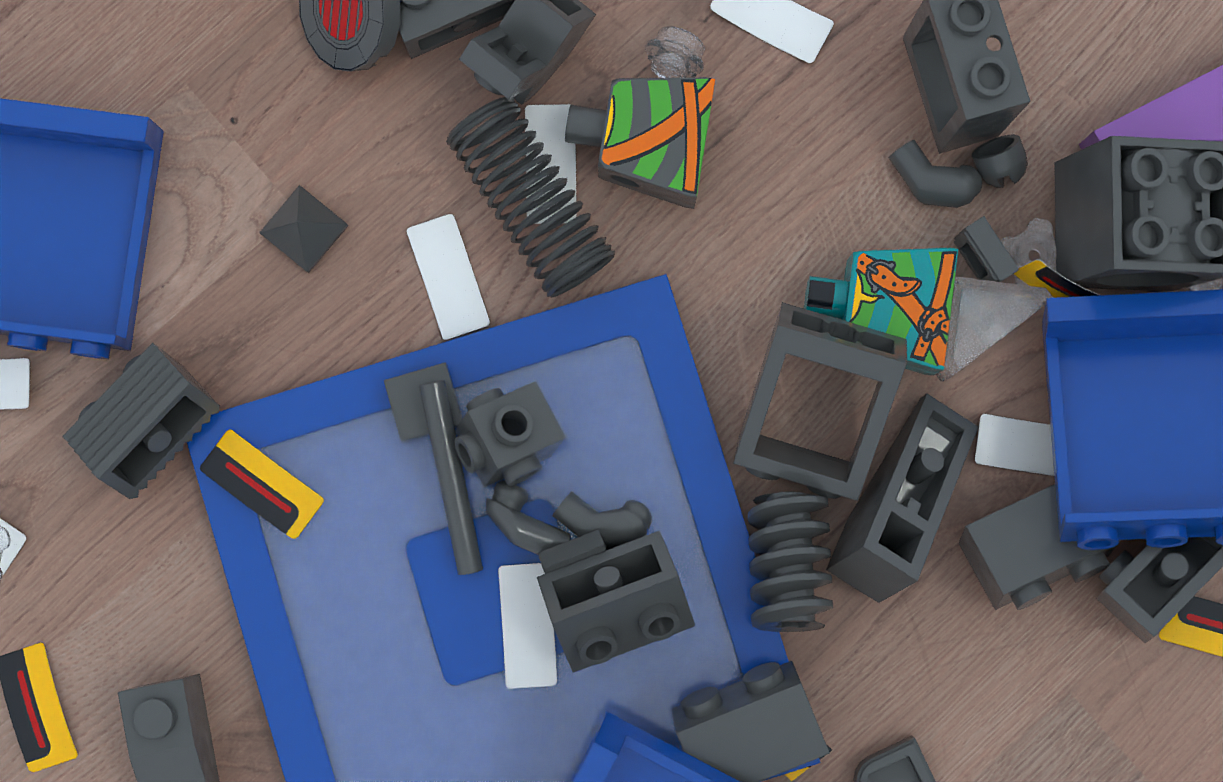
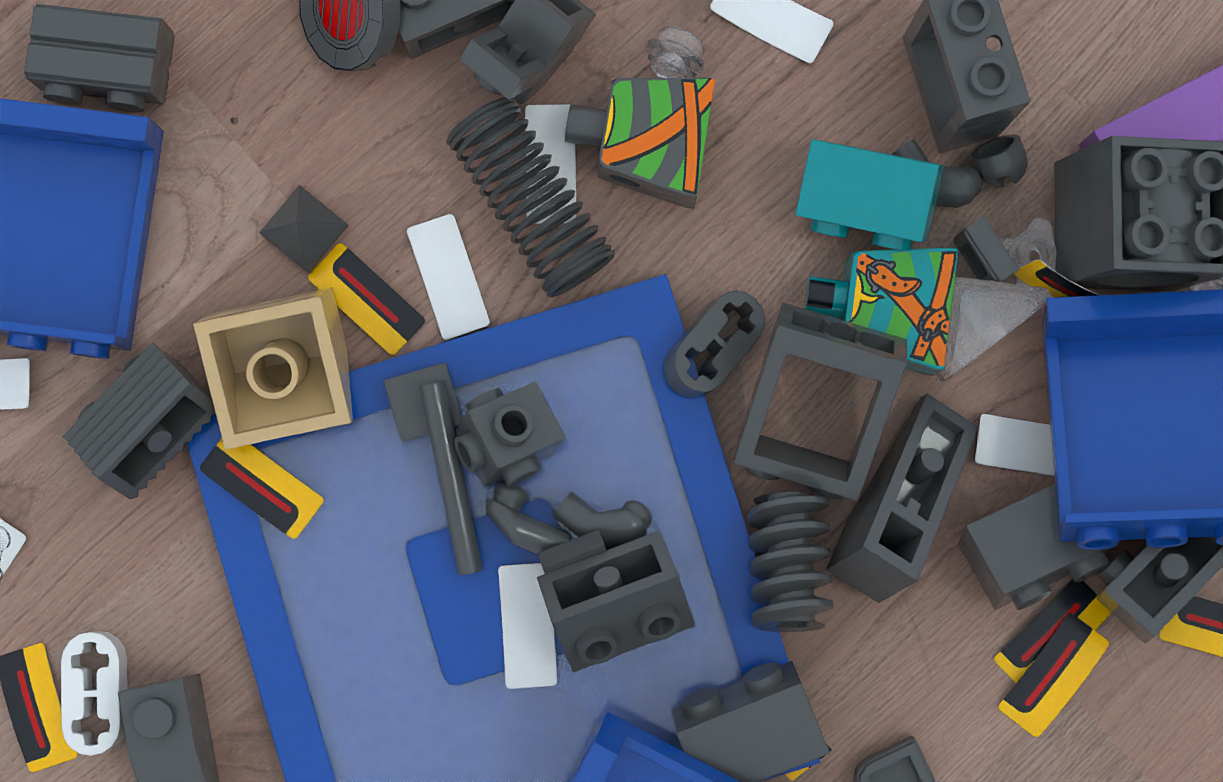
none -> dark grey brick [24,4,175,112]
none -> white beam [61,631,128,756]
none -> tan slope [193,287,353,450]
none -> sticker [308,243,425,355]
none -> dark grey beam [663,290,765,398]
none -> teal brick [795,139,945,251]
none -> black sticker [994,579,1111,683]
none -> sticker [998,613,1109,737]

